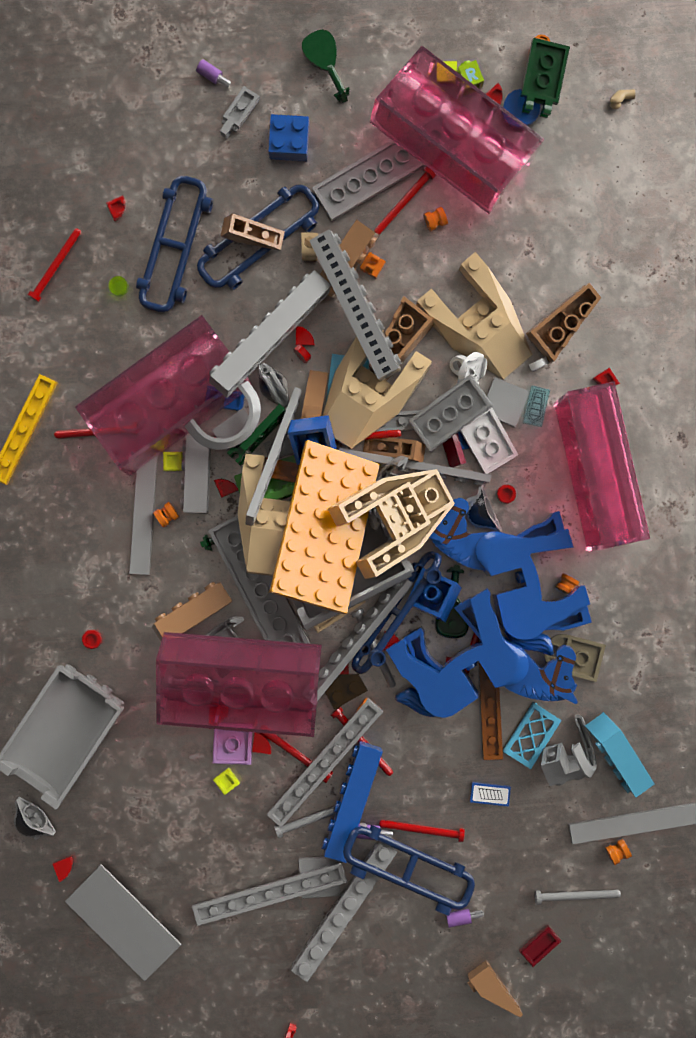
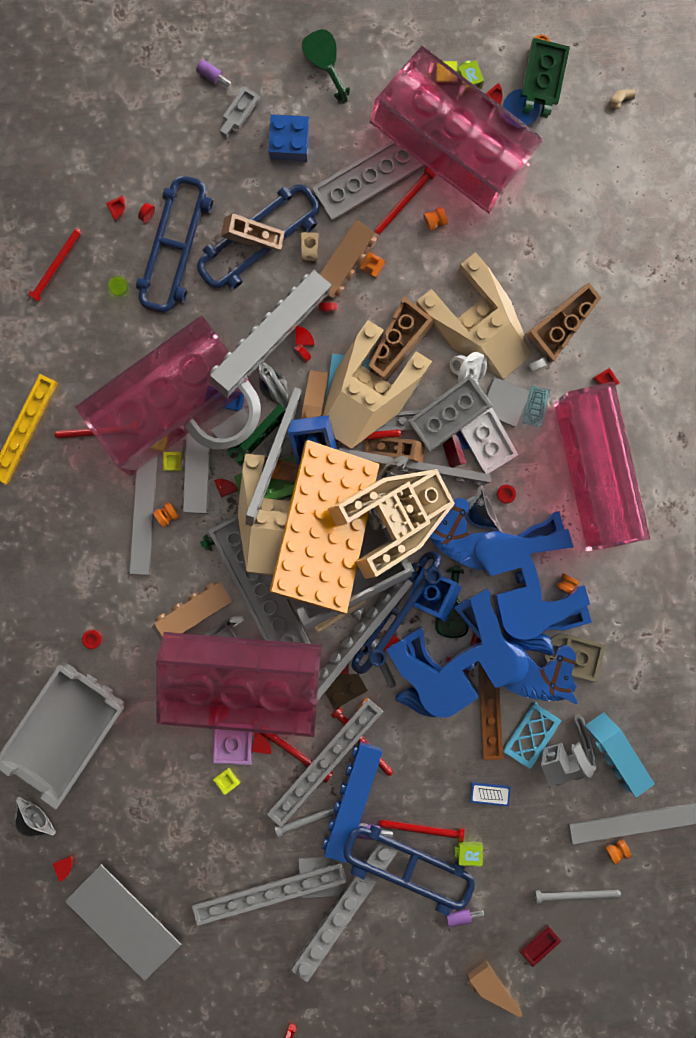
light grey brick [309,229,402,381] -> none
none -> red tile [138,203,155,223]
none -> red tile [319,302,338,312]
none -> lime brick [454,842,483,866]

